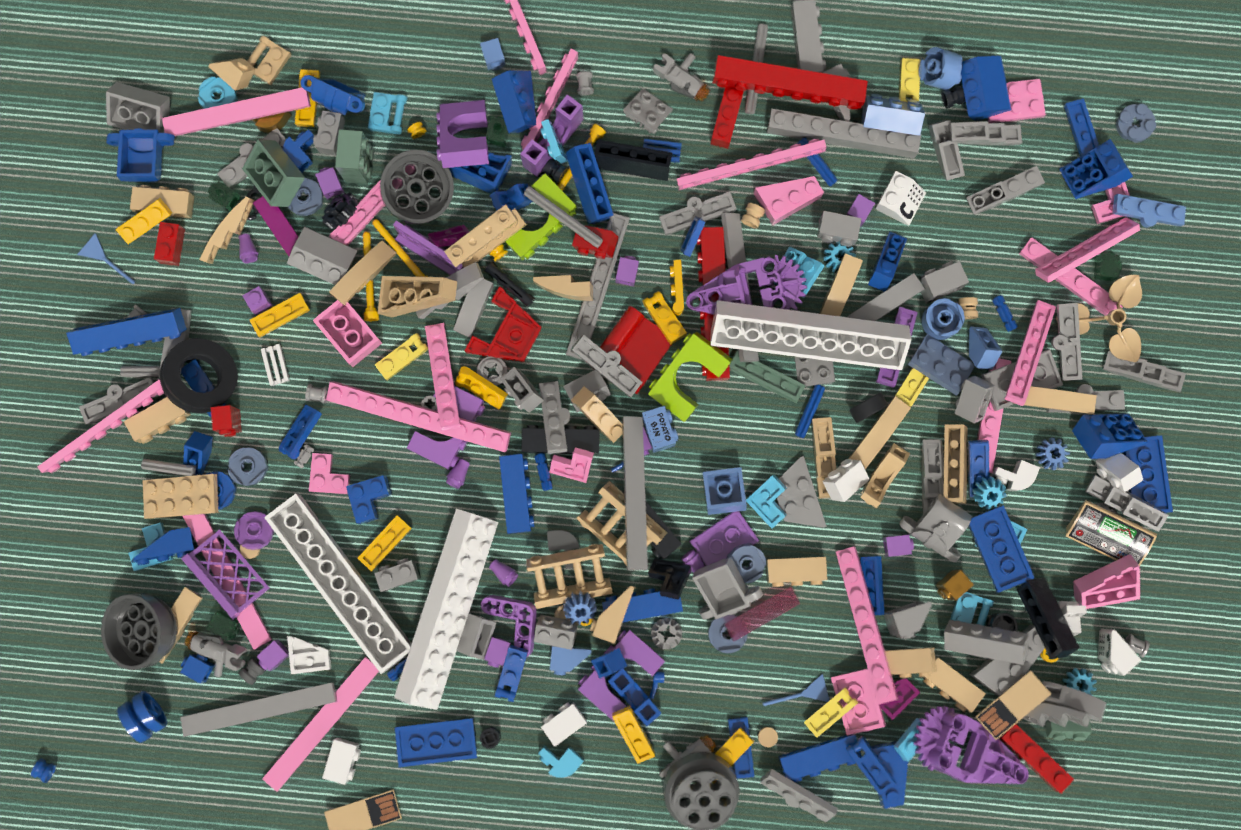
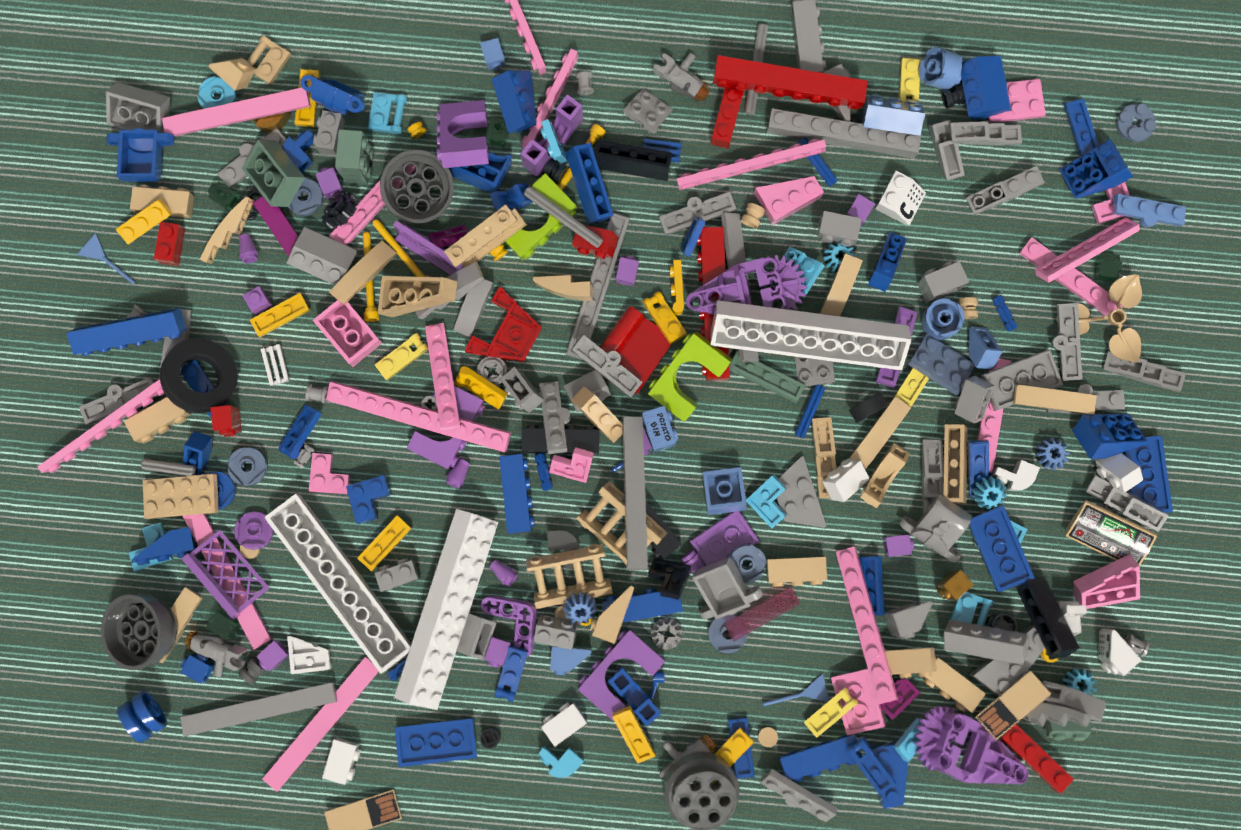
blue wheel [31,758,56,783] -> none
light grey axle [120,366,160,377] -> none
black pin [485,262,536,308] -> none
blue brick [592,648,627,679] -> none
light grey slope [847,273,925,321] -> none
bright pink plate [1004,300,1056,406] -> none

